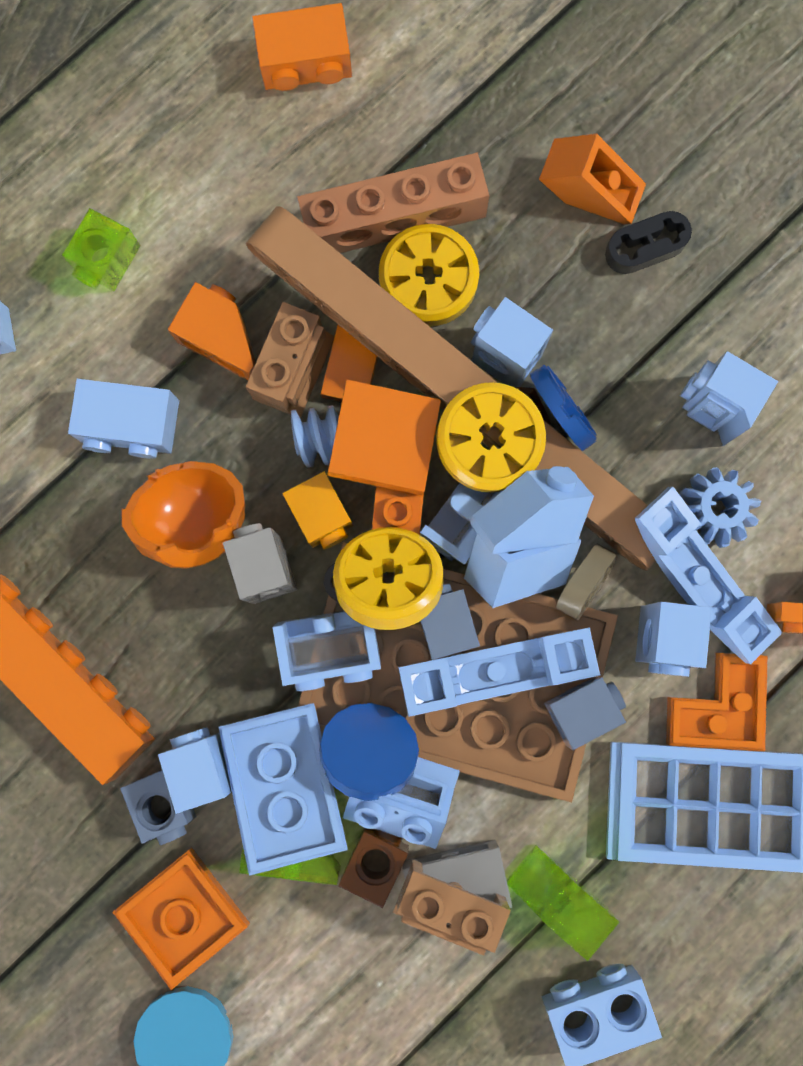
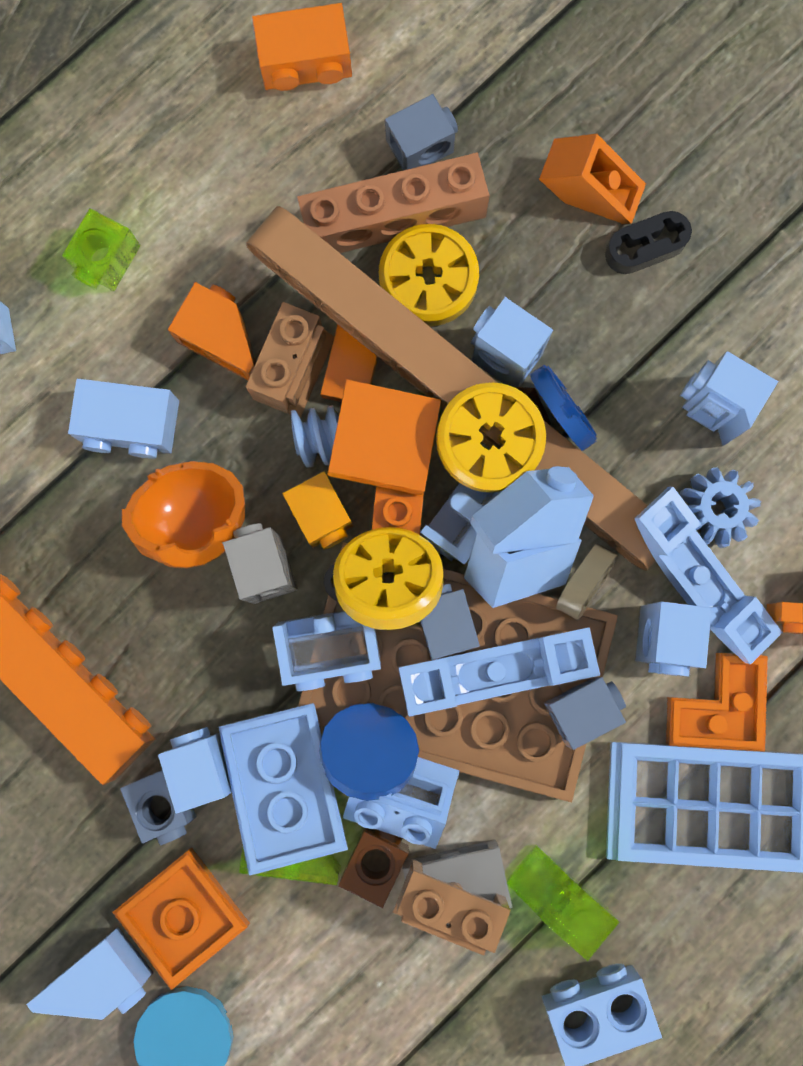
none -> light blue slope [26,927,153,1020]
none -> sand blue brick [385,94,458,170]

